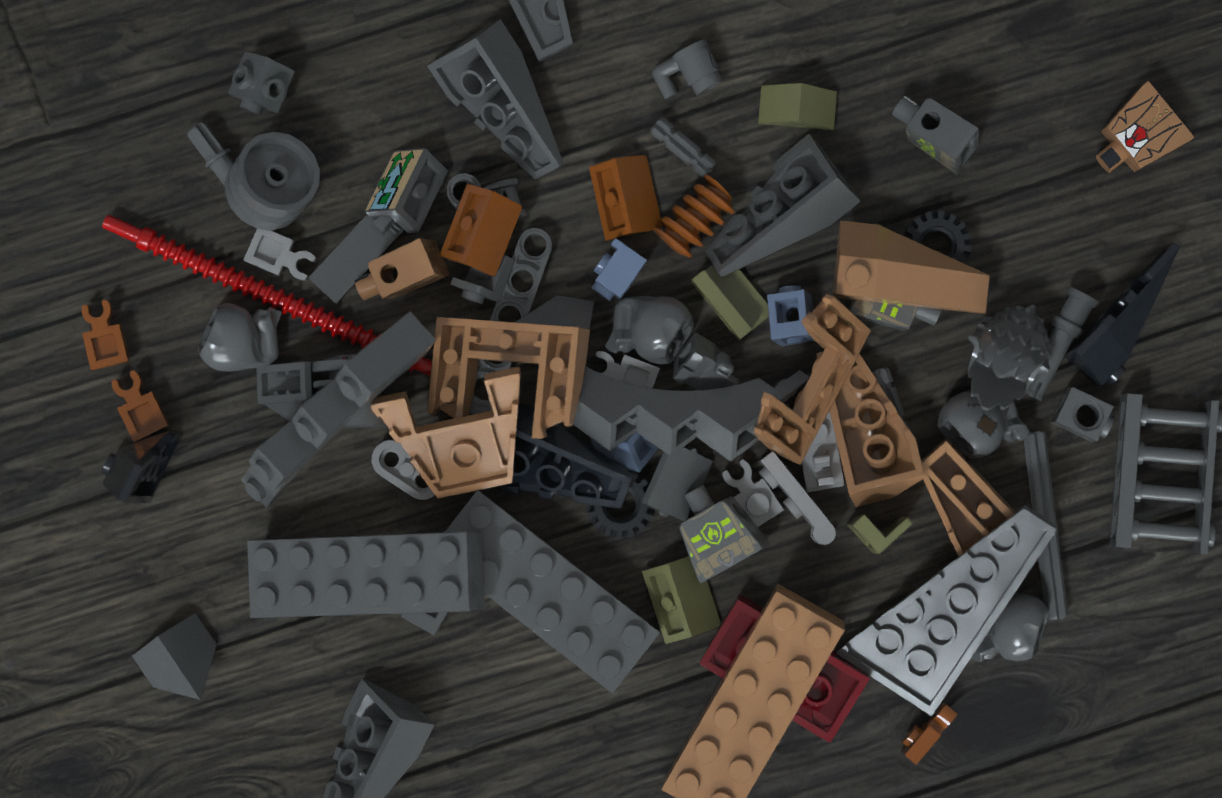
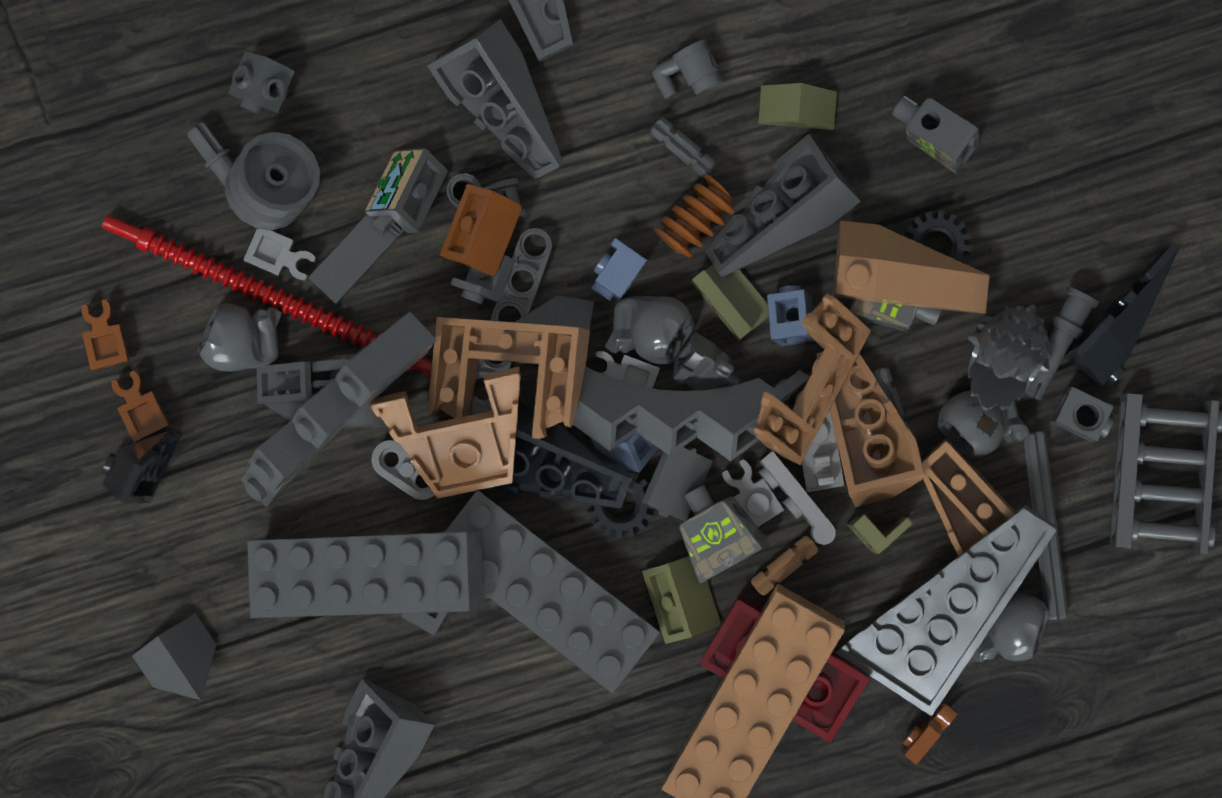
medium nougat torso [355,238,450,301] -> none
dark orange panel [589,155,662,241] -> none
medium nougat torso [1096,81,1194,173] -> none
none -> medium nougat axle [751,536,818,595]

